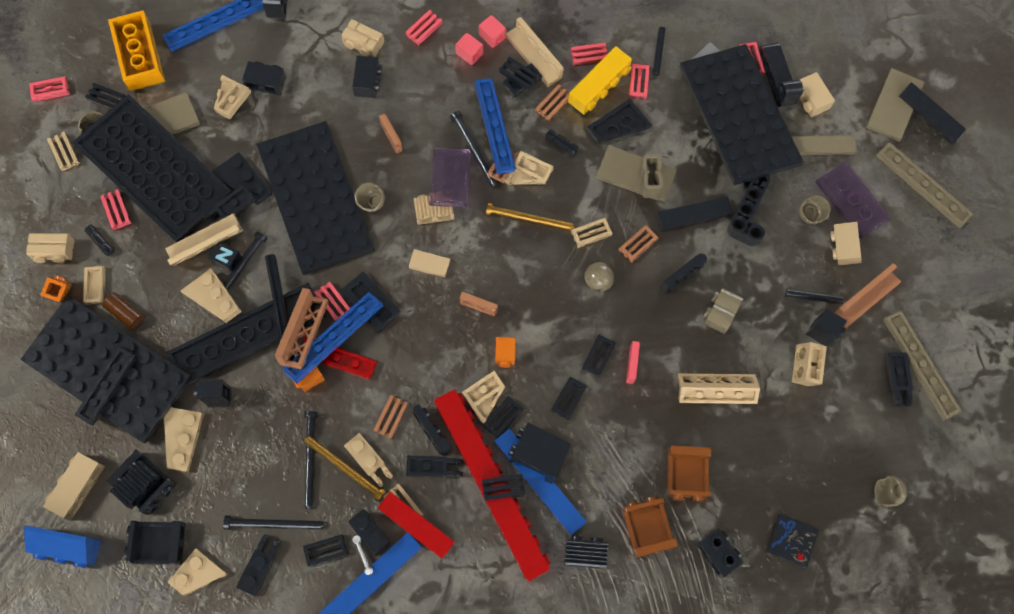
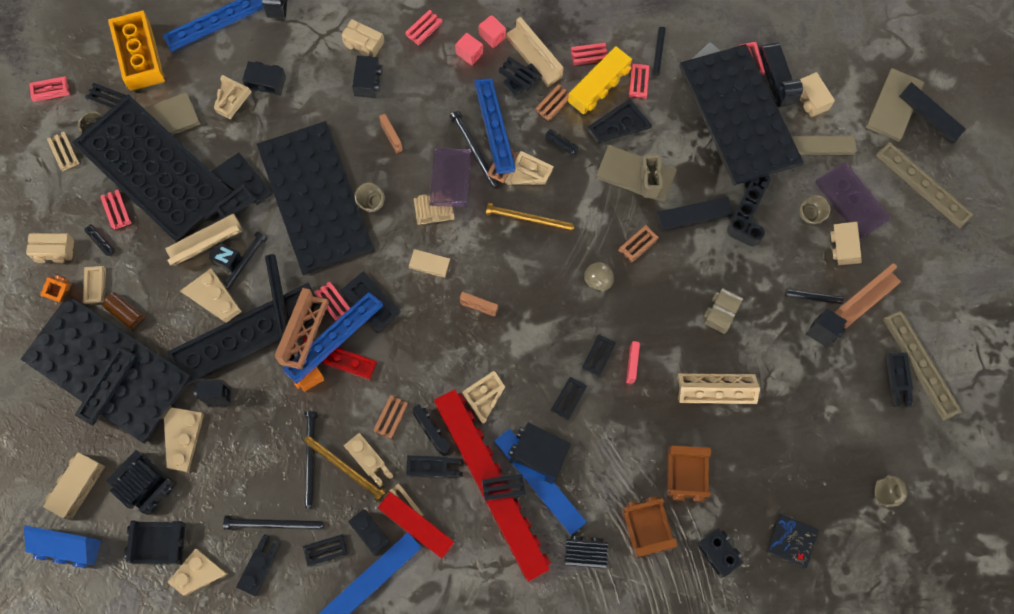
white hinge [352,535,373,575] -> none
black tile [483,396,524,438] -> none
orange brick [495,337,516,368] -> none
tan tile [571,218,613,248] -> none
black hinge [661,253,707,293] -> none
tan brick [792,342,827,386] -> none

